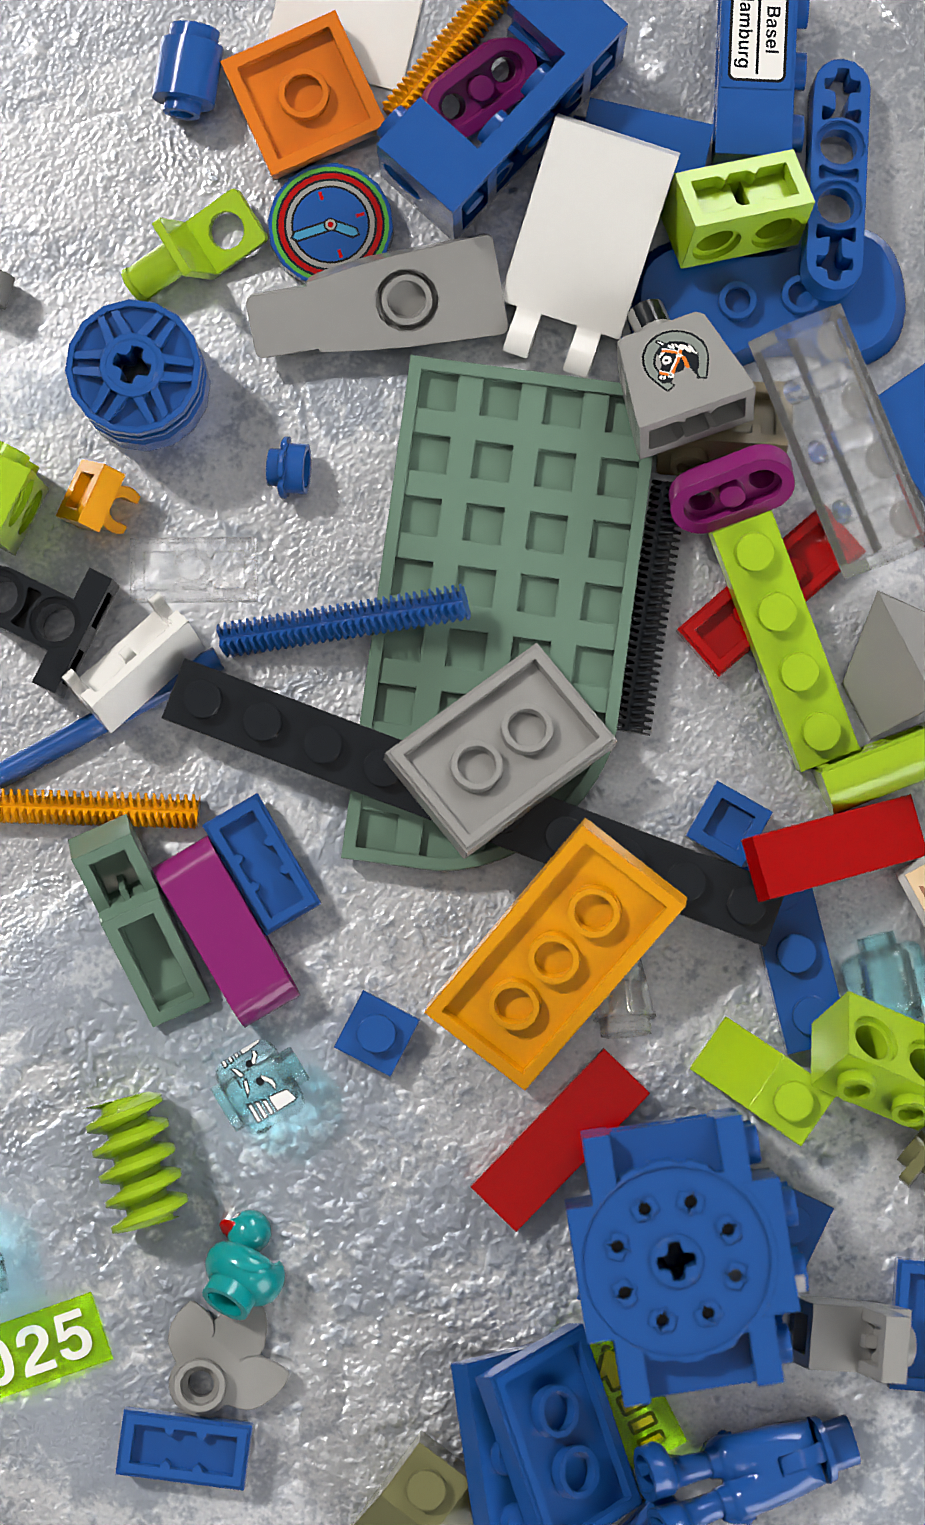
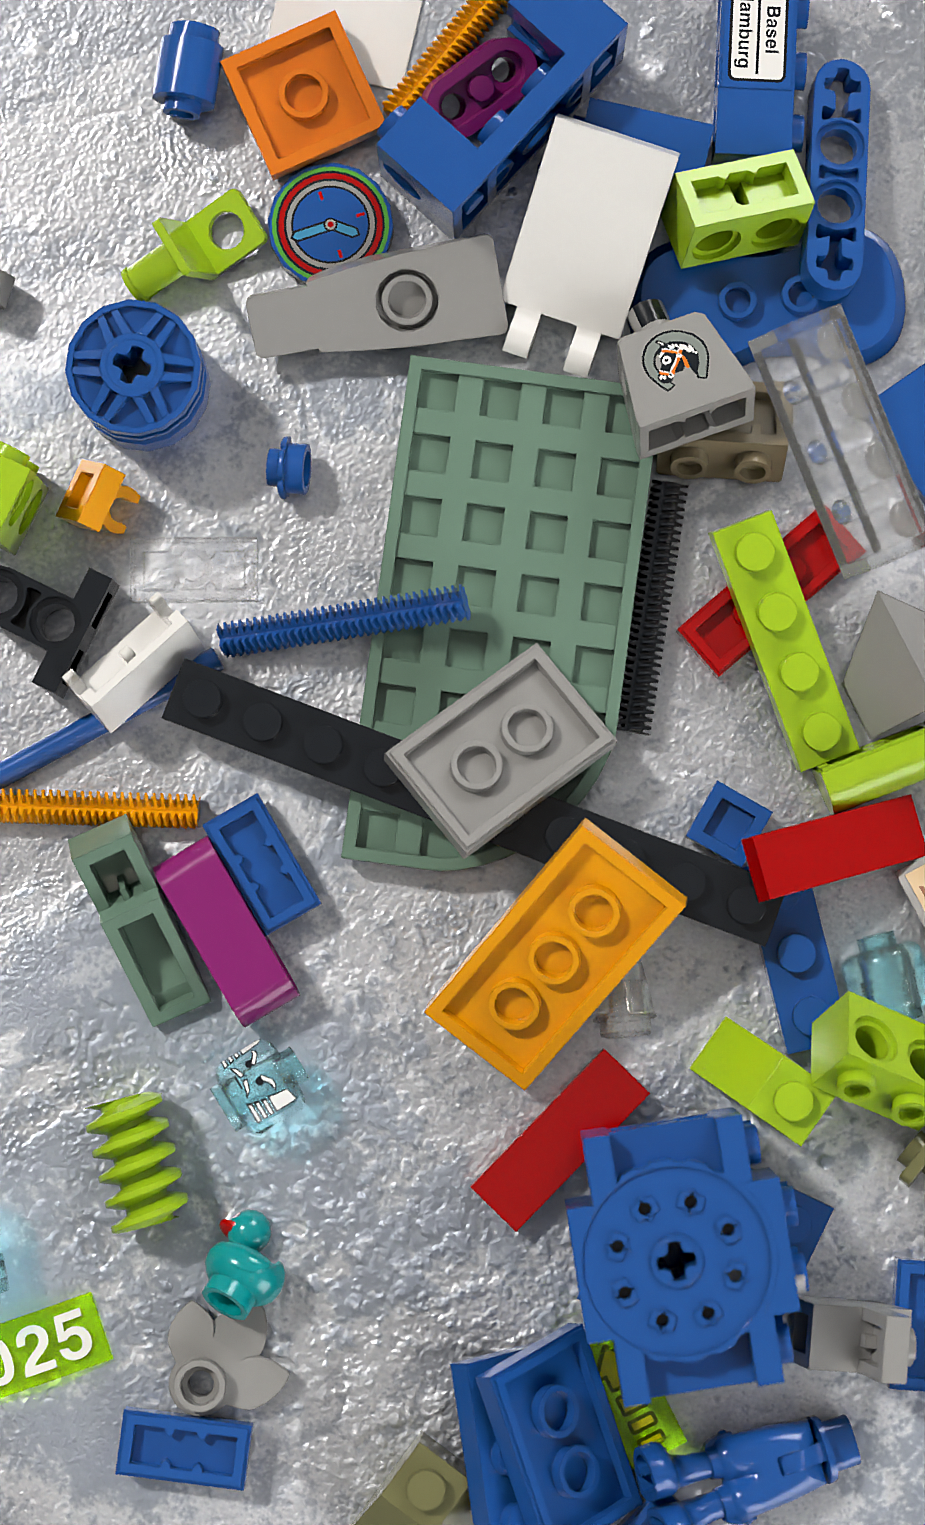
blue plate [334,990,420,1077] -> none
magenta plate [669,444,795,534] -> none

